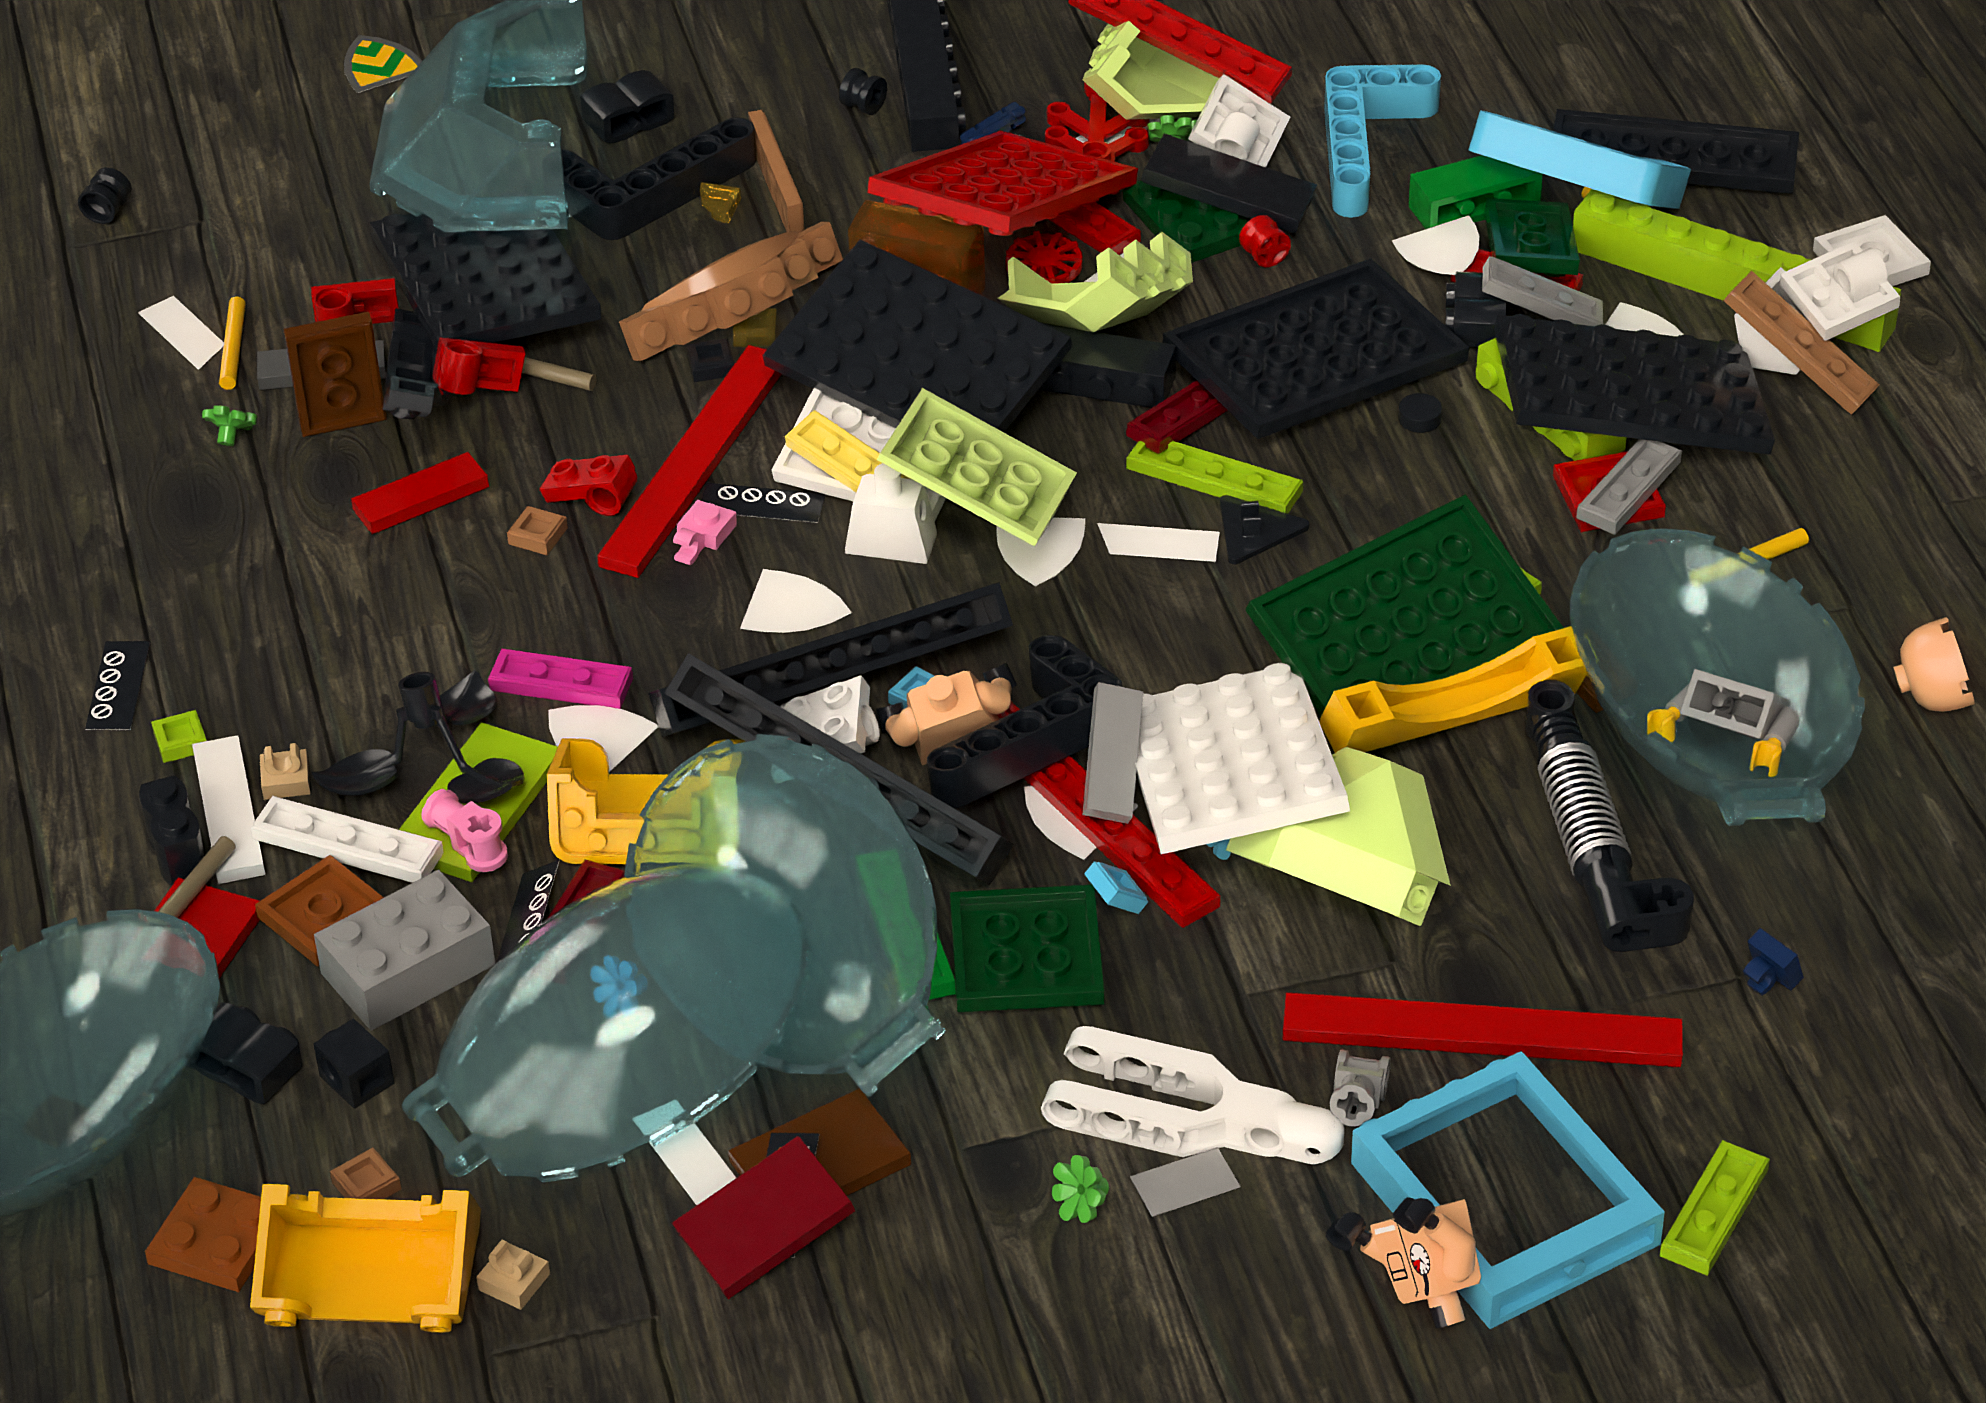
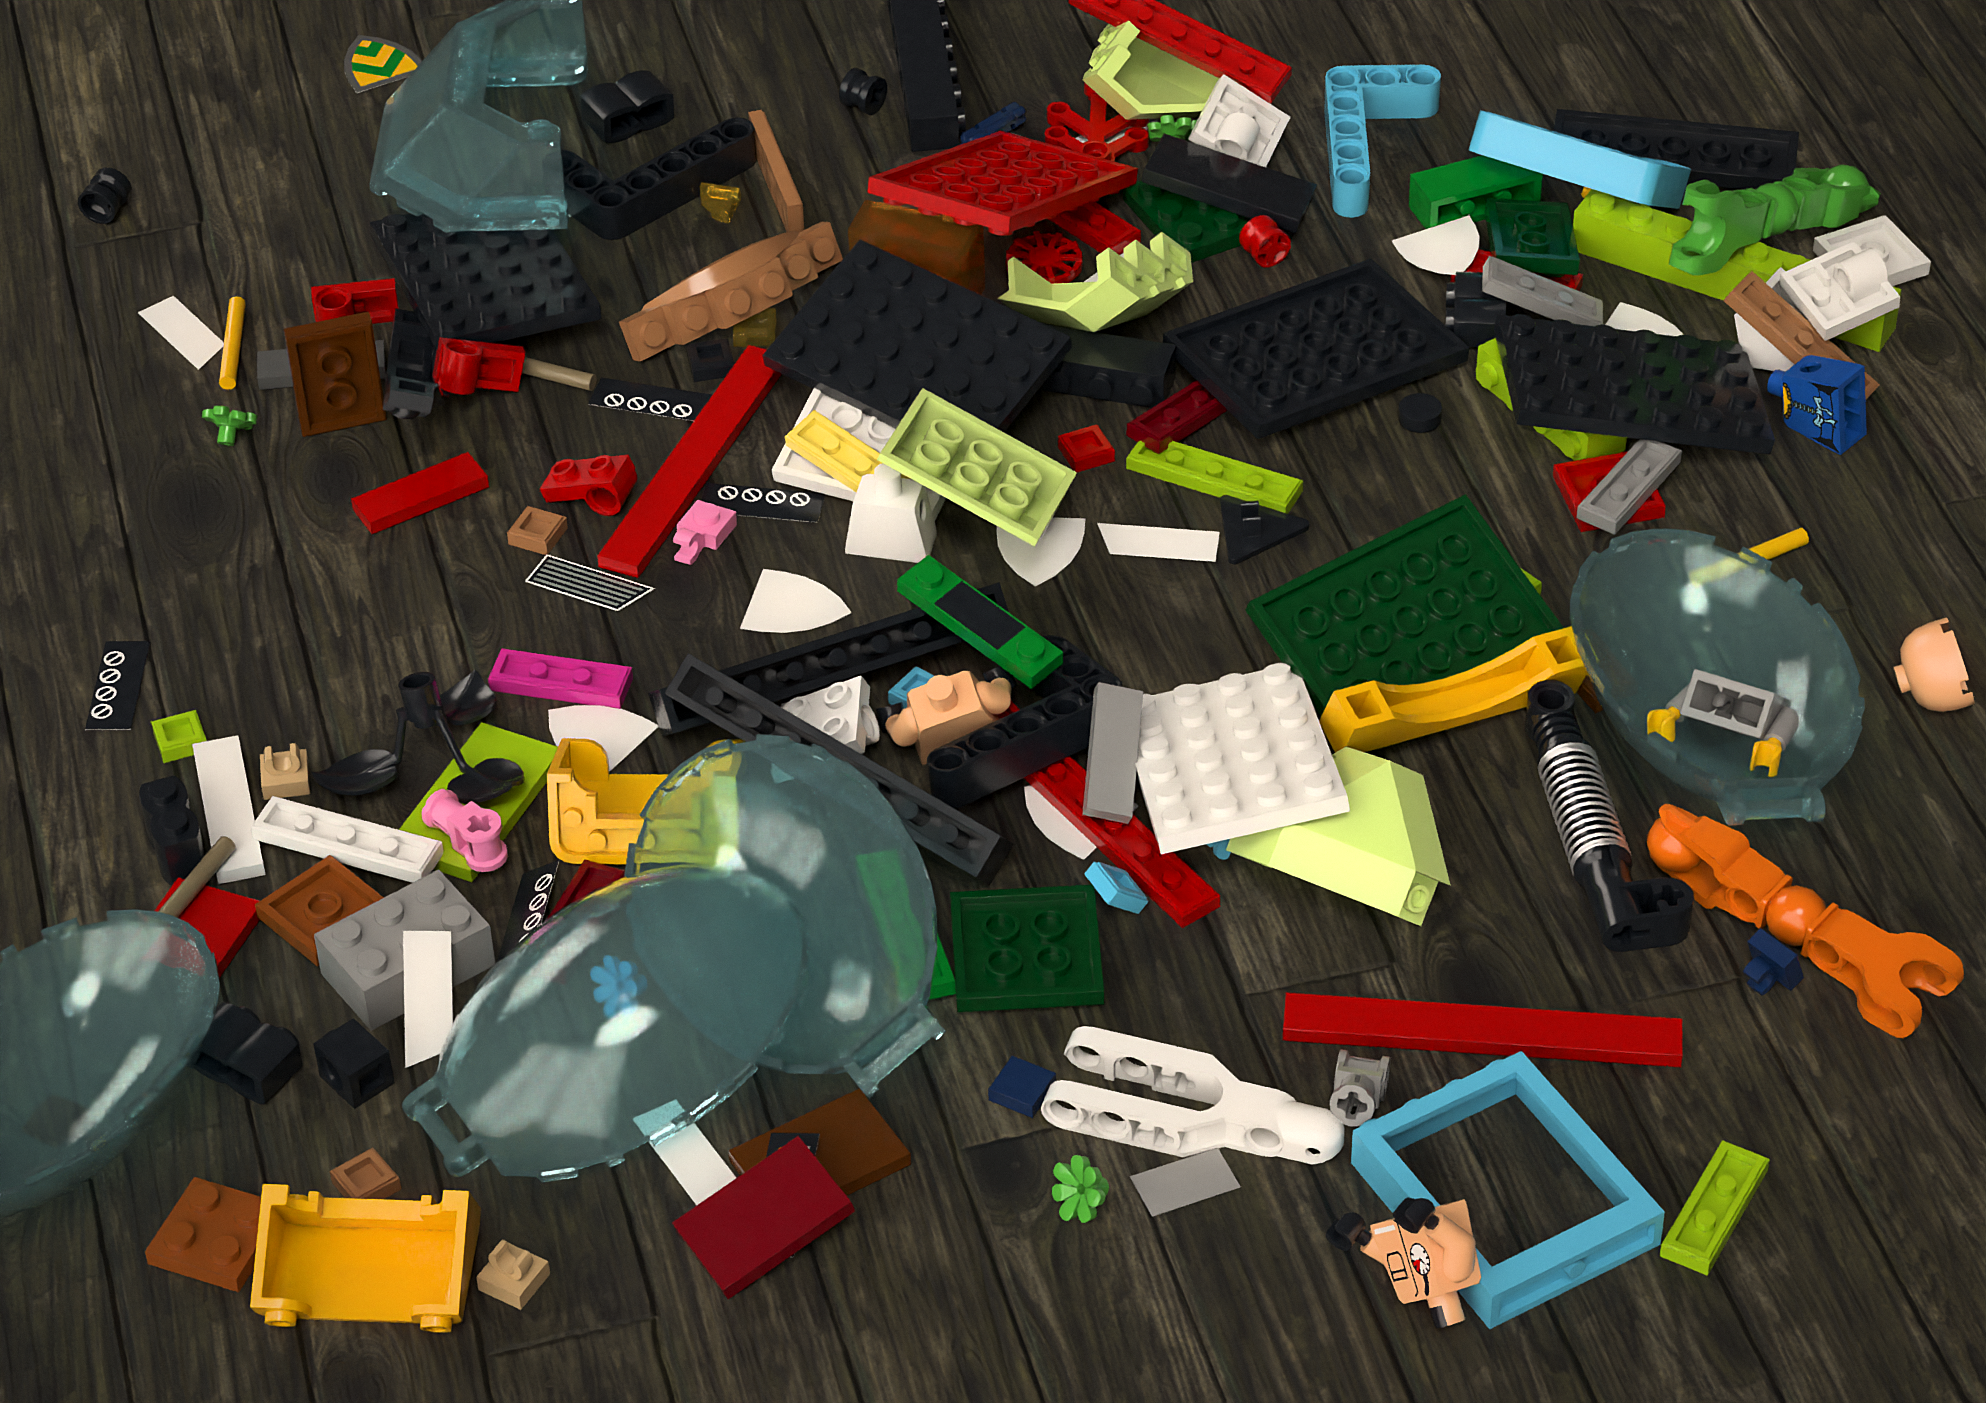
none -> white sticker [403,931,453,1068]
none -> sticker [525,554,655,611]
none -> black sticker [588,377,712,421]
none -> green plate [897,555,1063,689]
none -> dark blue tile [988,1056,1056,1118]
none -> red tile [1058,424,1115,473]
none -> orange piece [1647,804,1964,1038]
none -> bright green piece [1669,164,1881,275]
none -> blue torso [1767,355,1867,455]

